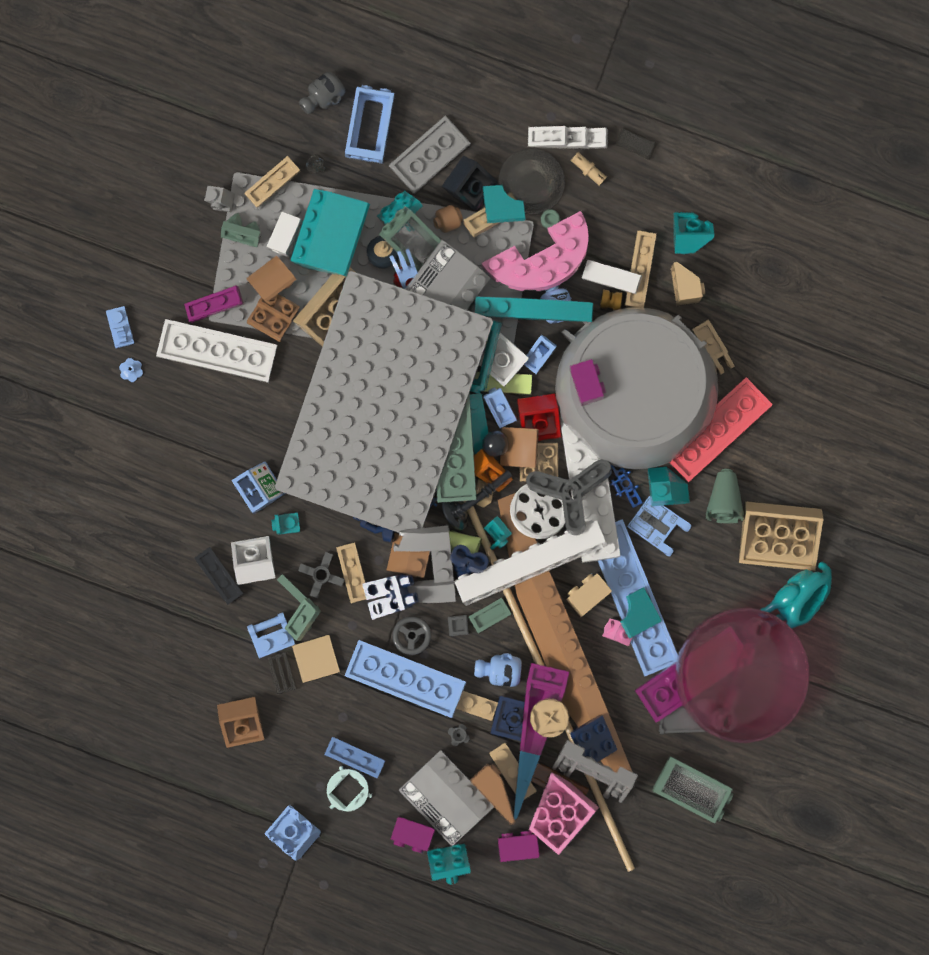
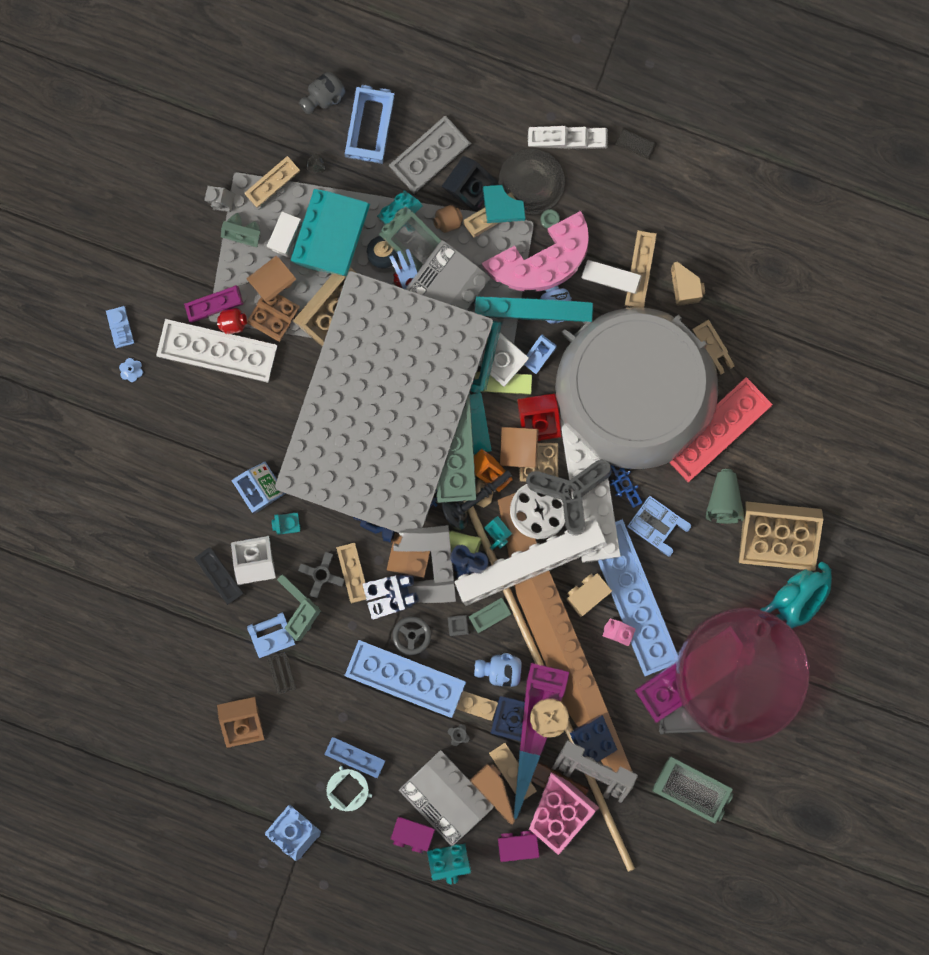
tan tile [292,635,340,683] -> none
black piece [482,431,509,456] -> none
light blue plate [483,387,517,428] -> none
magenta brick [570,359,606,406] -> none
tan pin [571,152,607,186] -> none
pearl gold wheel [600,290,622,311] -> none
teal tile [620,587,662,639] -> none
teal slope [648,467,690,506] -> none
teal slope [673,213,714,254] -> none
none -> red head [217,308,247,334]

